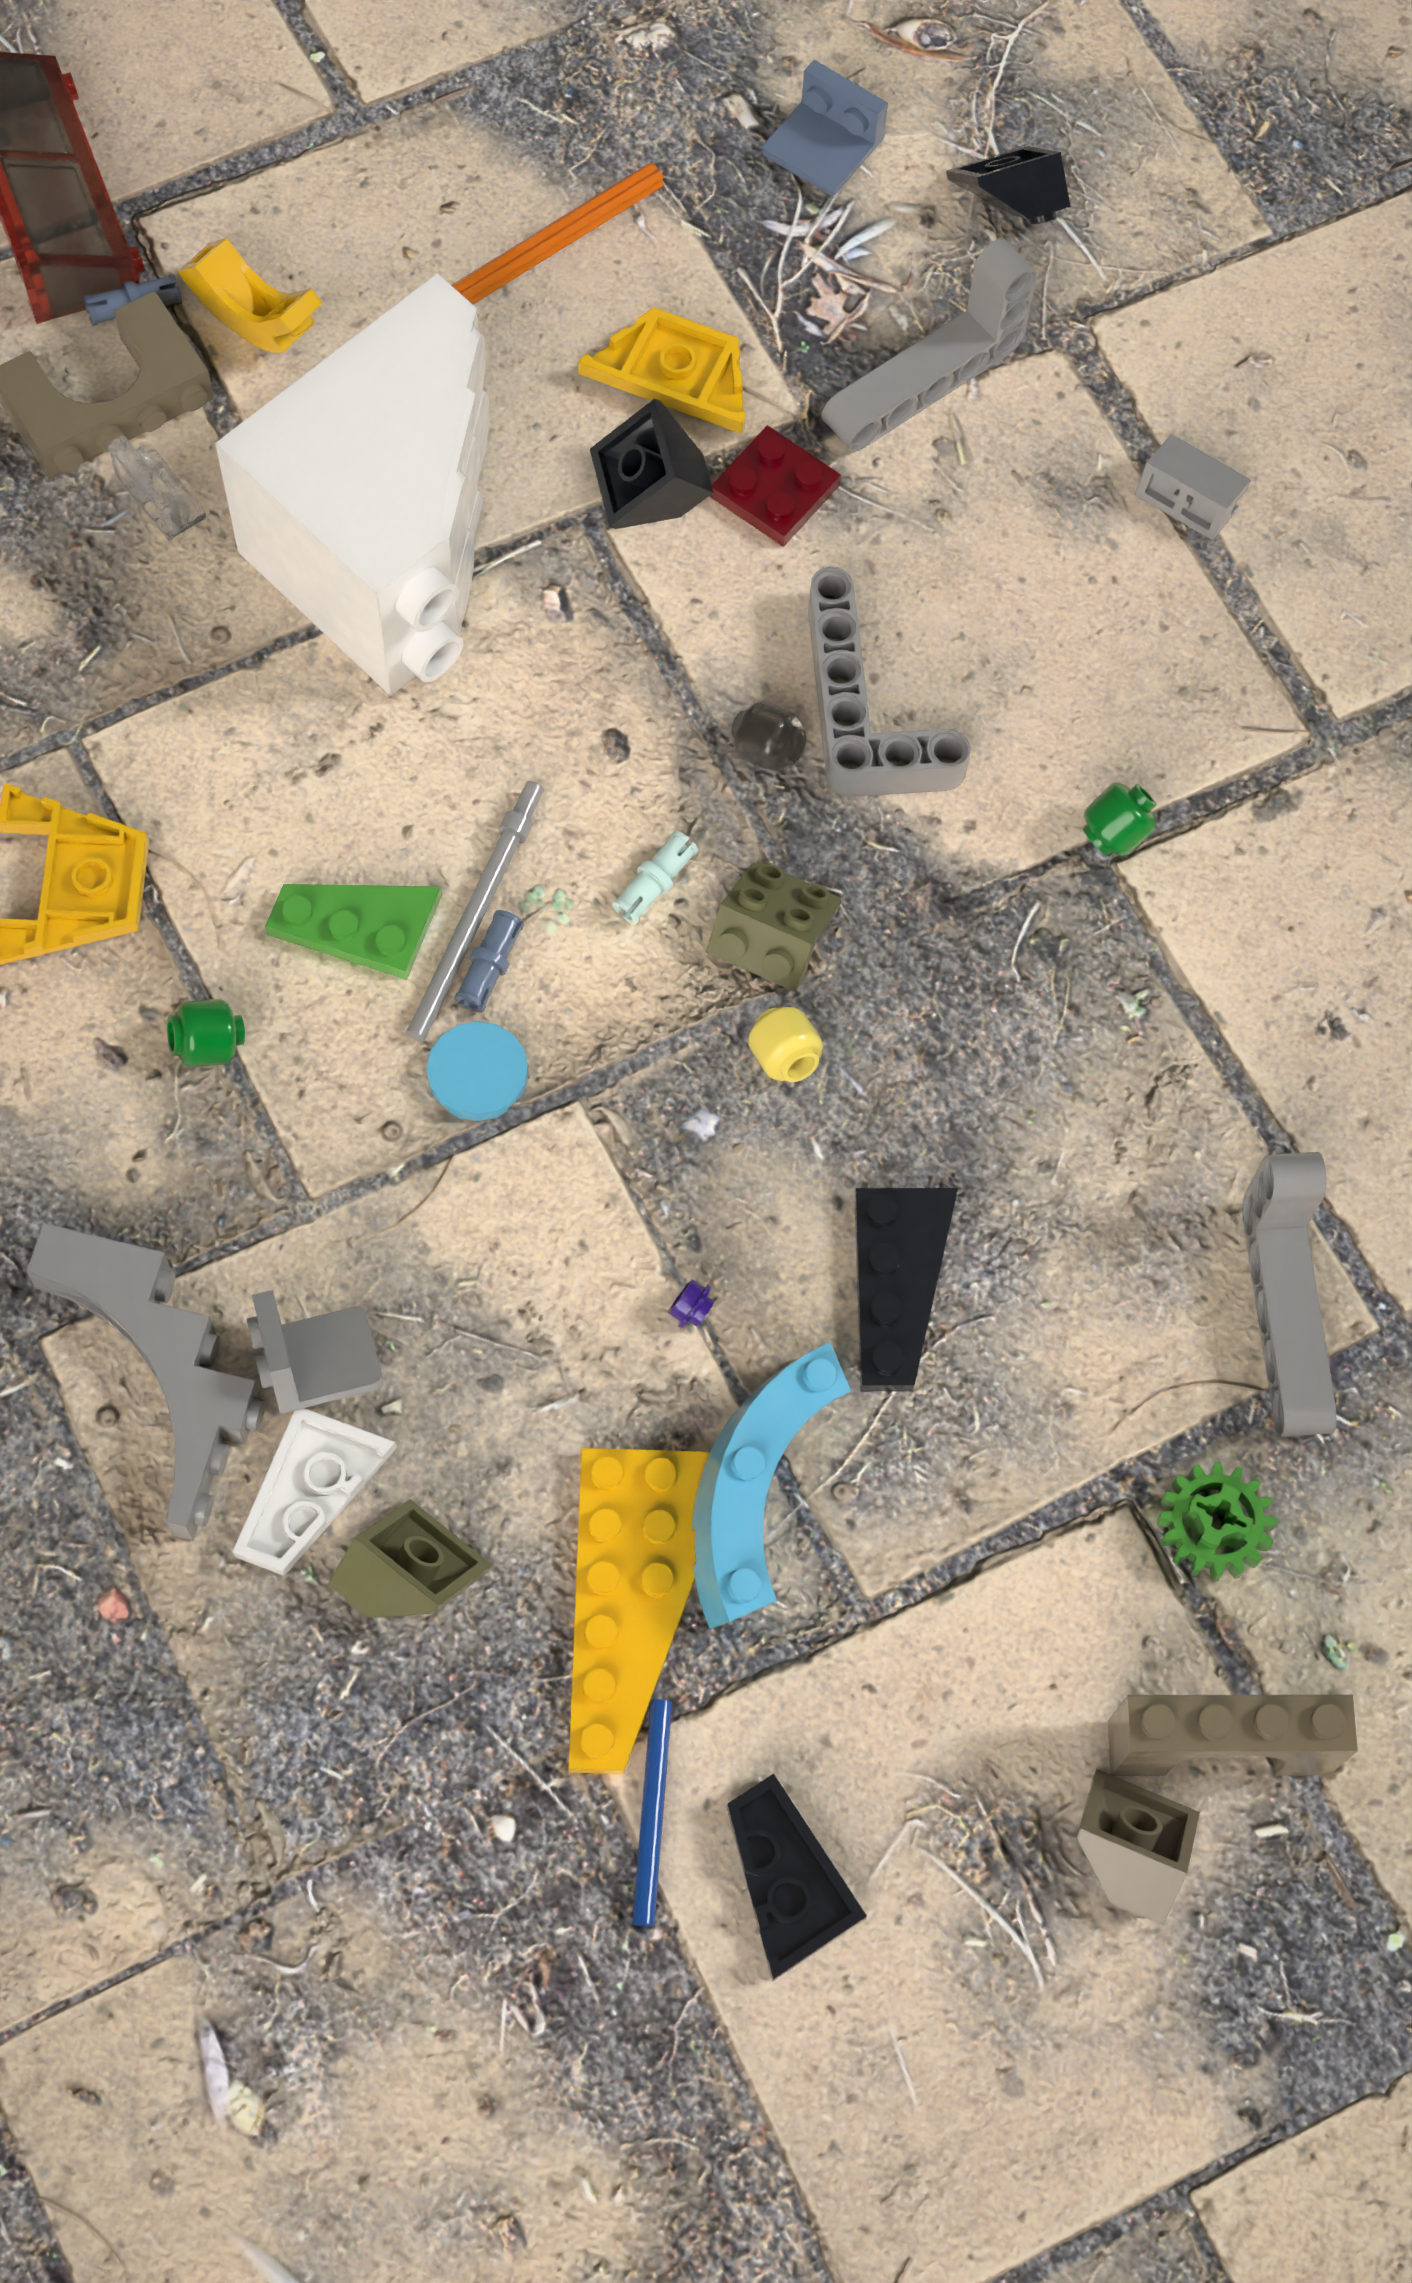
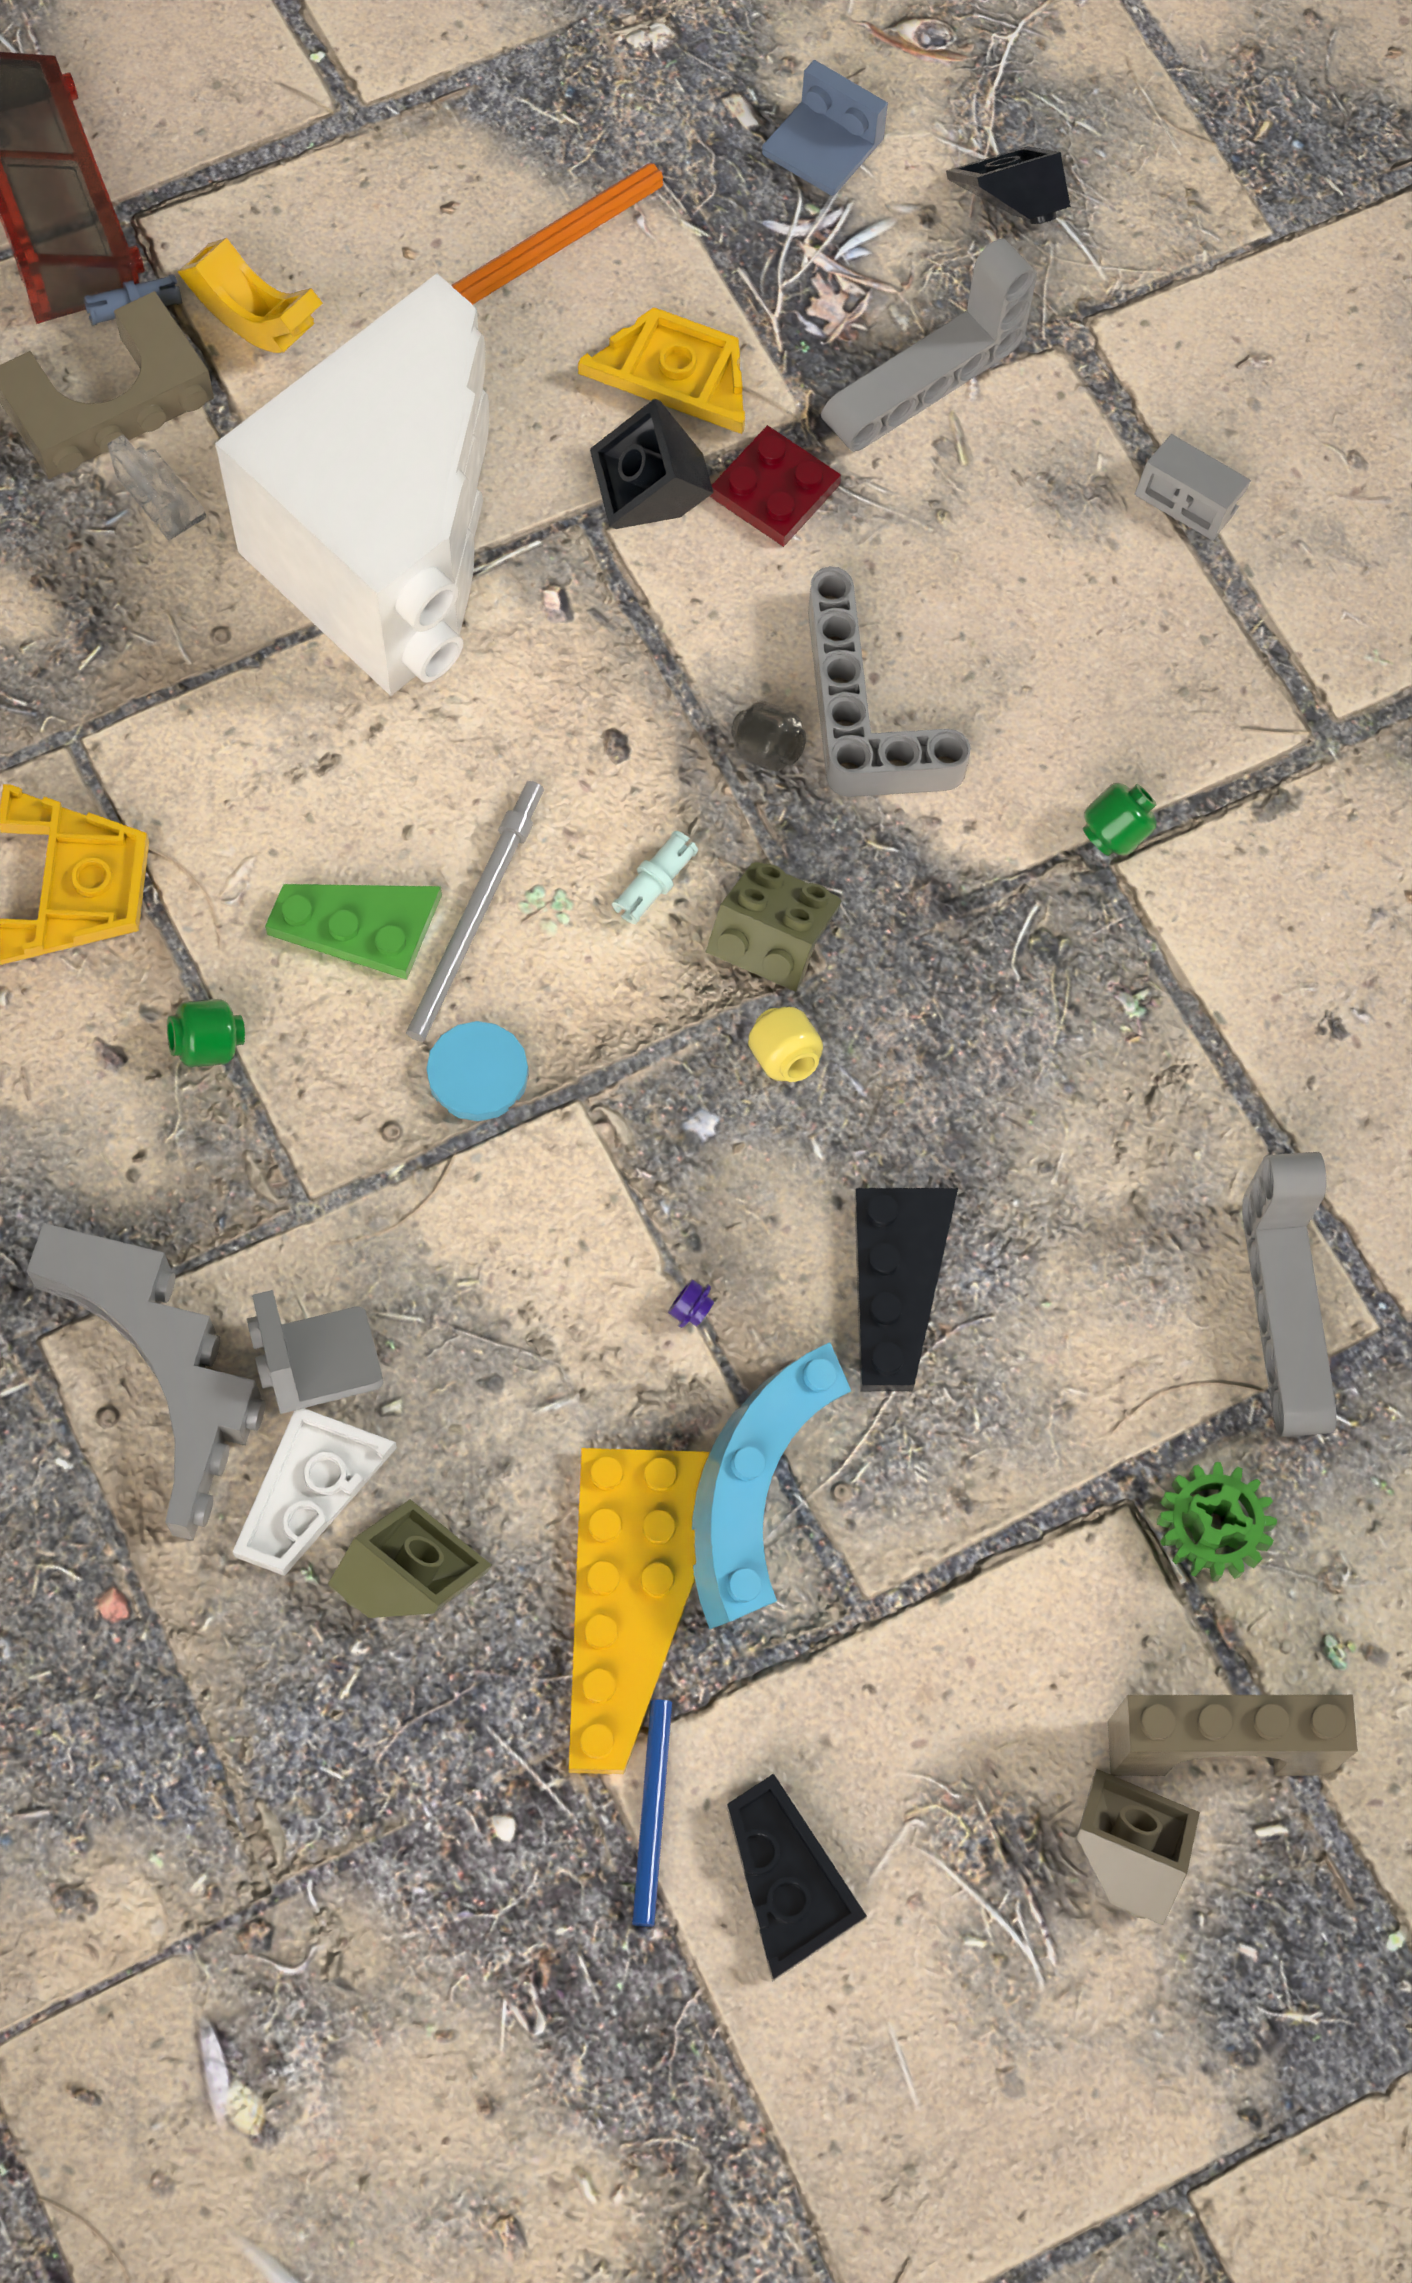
sand blue pin [454,910,525,1013] -> none

